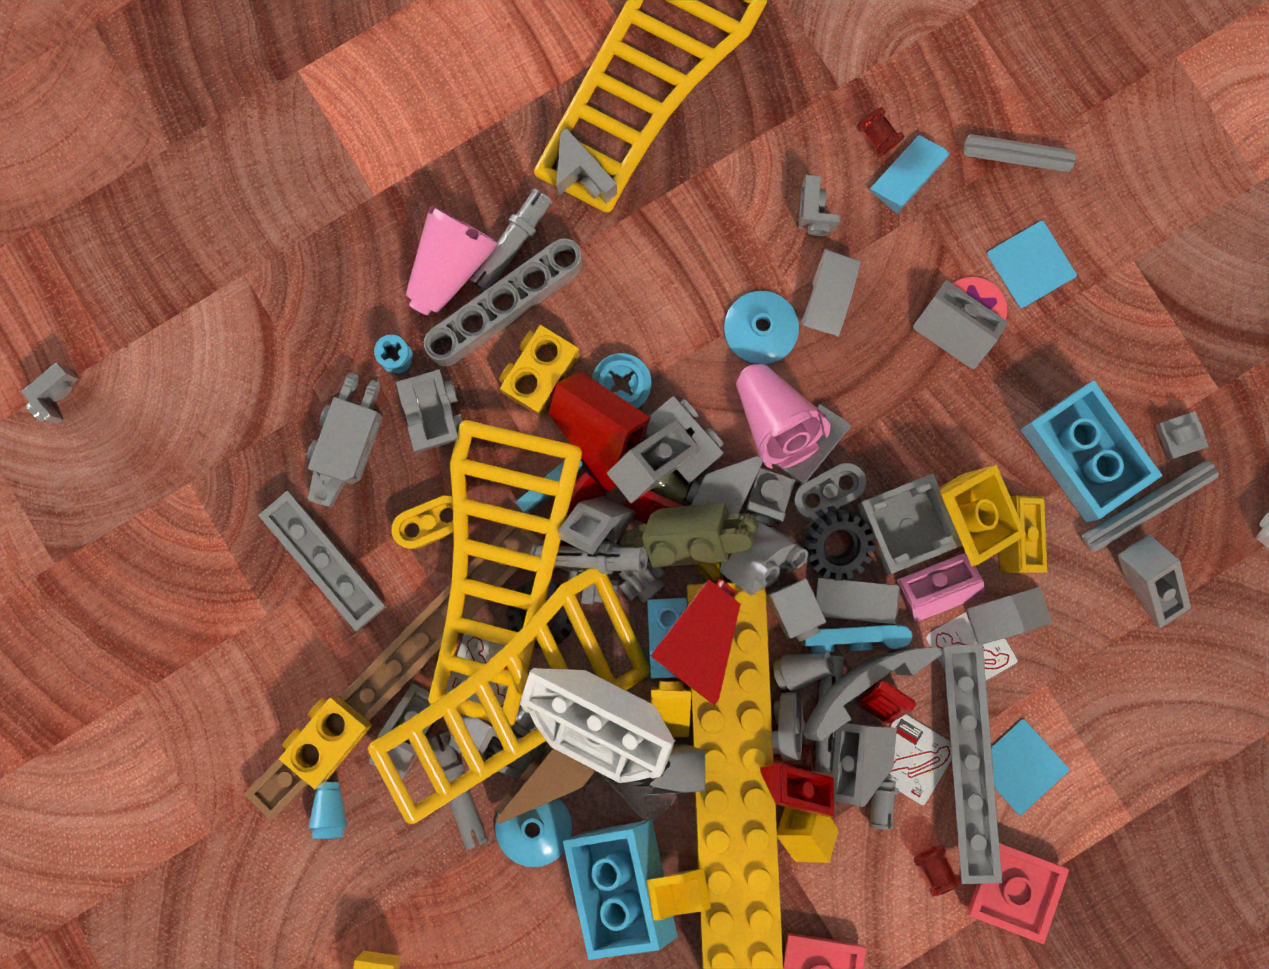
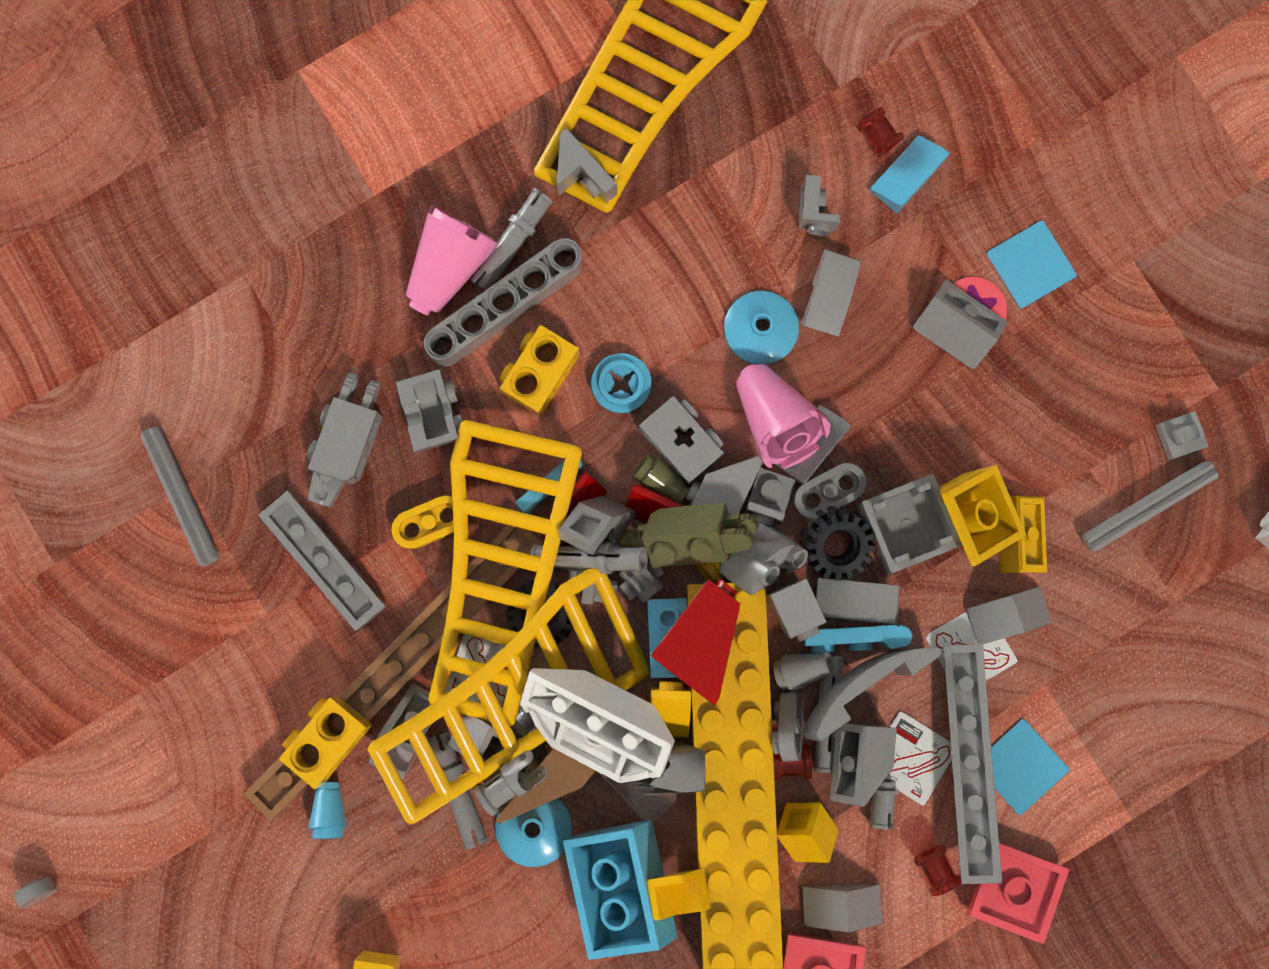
light grey bracket [21,362,79,425] -> none
medium azure bush [374,334,413,374] -> none
red slope [548,371,651,491] -> none
light grey slope [607,420,700,503] -> none
red slope [760,763,835,817] -> none
red slope [857,680,916,723] -> none
bright pink slope [897,552,984,622] -> none
light grey axle [964,134,1076,172] -> none
medium azure brick [1020,380,1163,523] -> none
light grey slope [1118,534,1191,628] -> none
none -> light grey tile [14,876,58,909]
none -> light grey axle [140,426,220,567]
none -> light grey piece [473,750,548,816]
none -> light grey slope [802,883,882,933]

